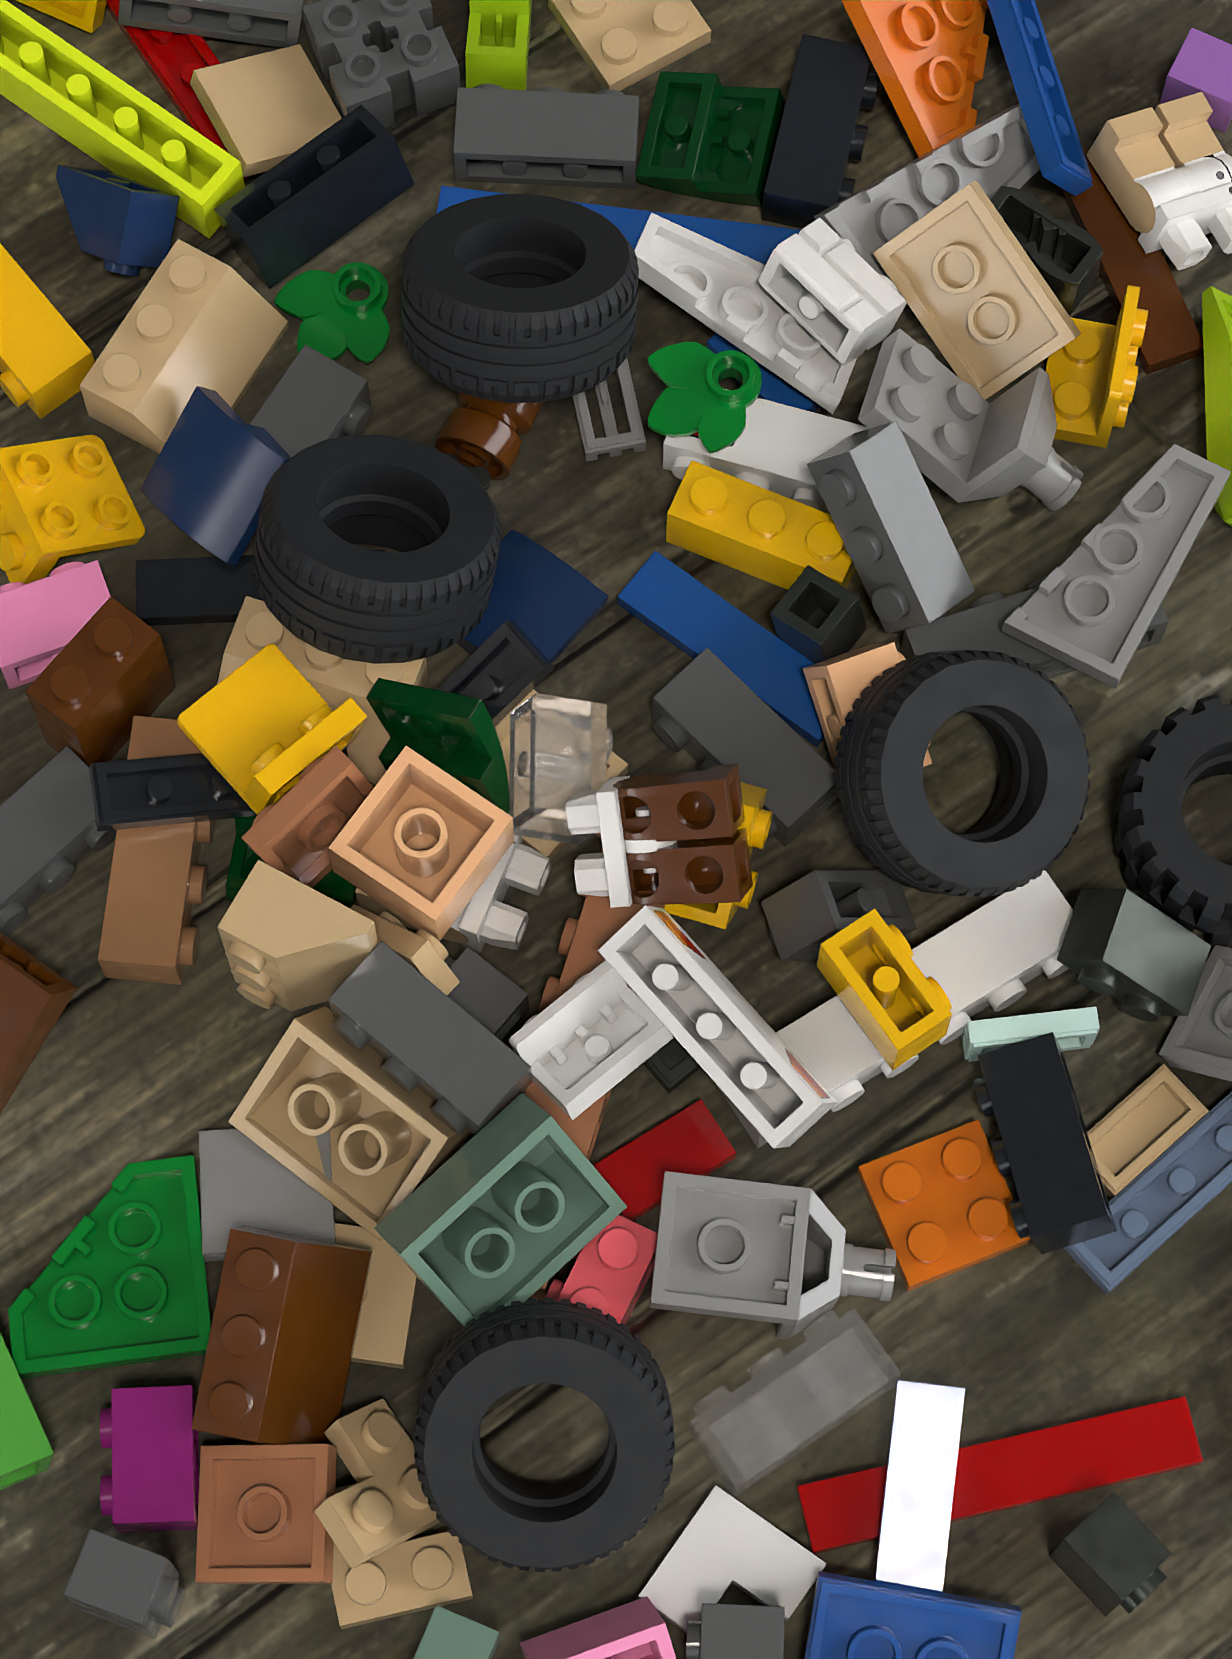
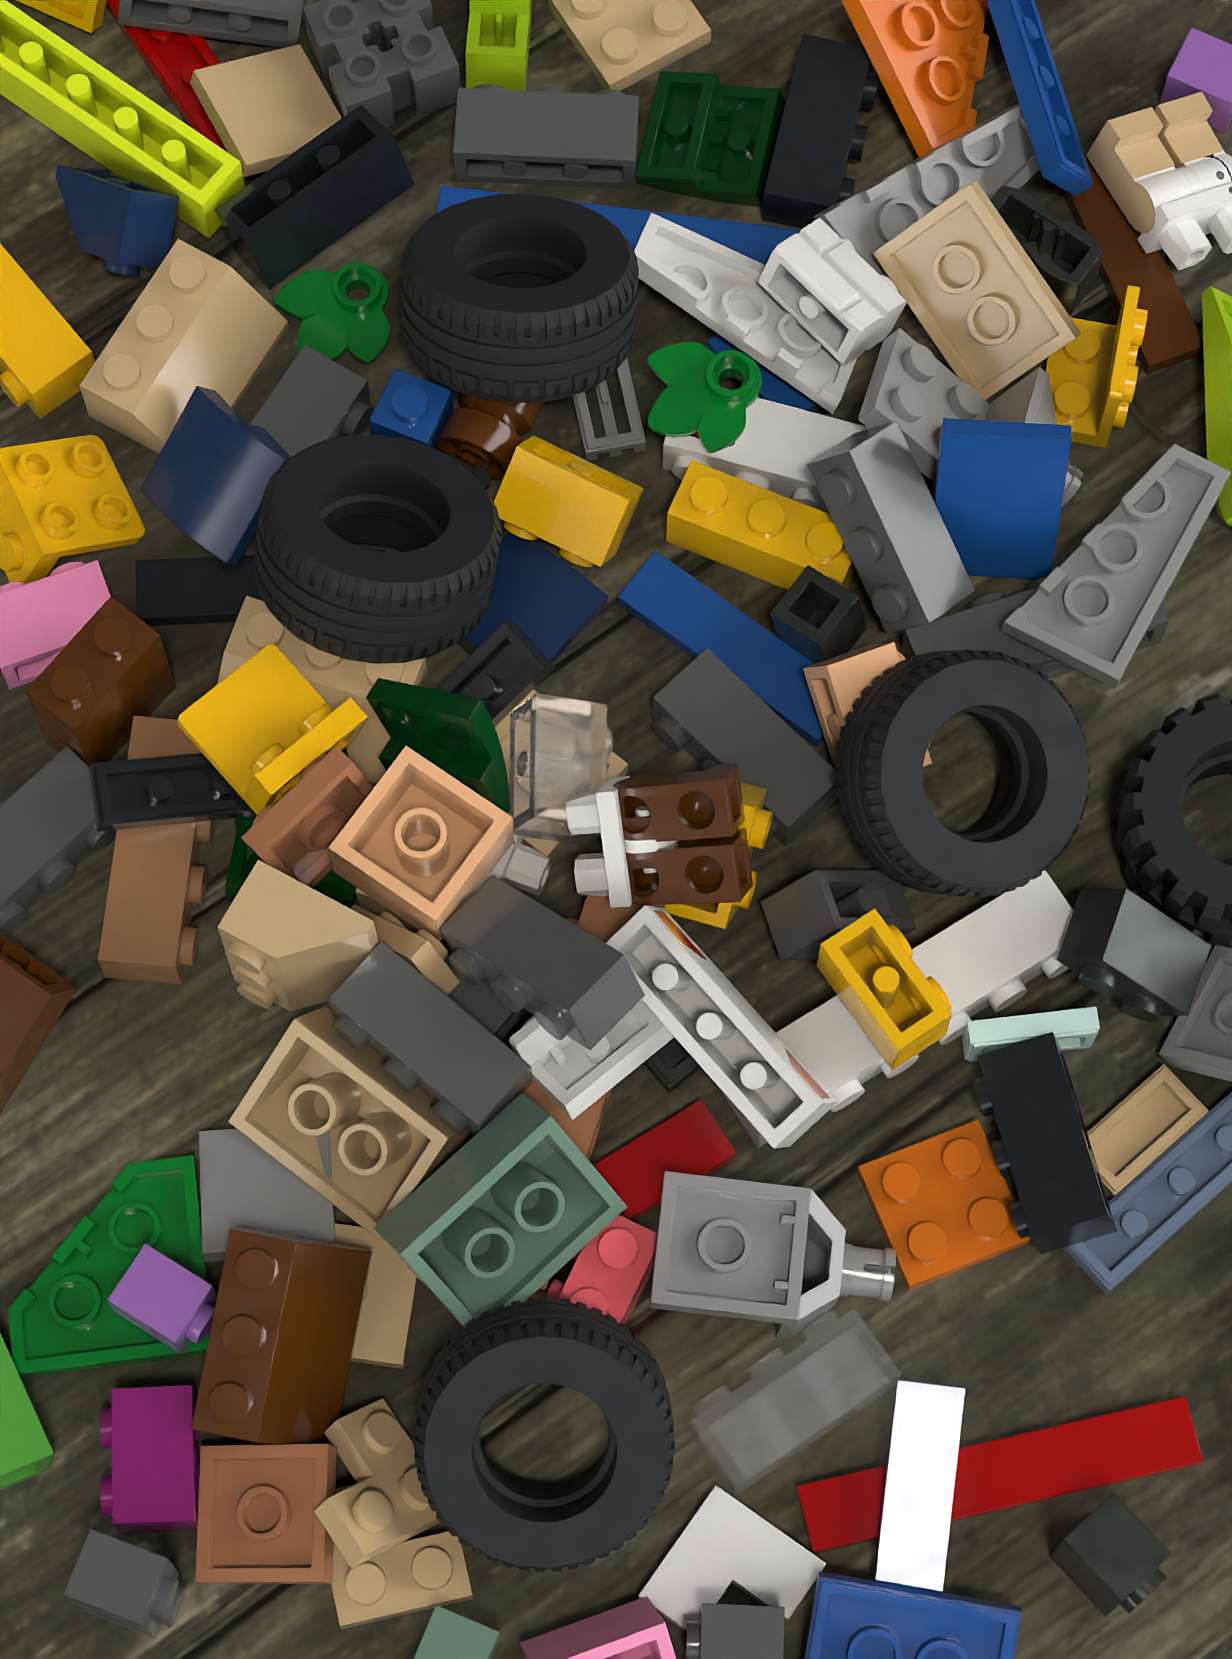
none -> medium lavender brick [108,1244,217,1354]
none -> blue brick [369,368,454,451]
none -> dark grey brick [439,875,645,1050]
none -> yellow brick [494,435,644,567]
none -> blue tile [933,418,1072,580]

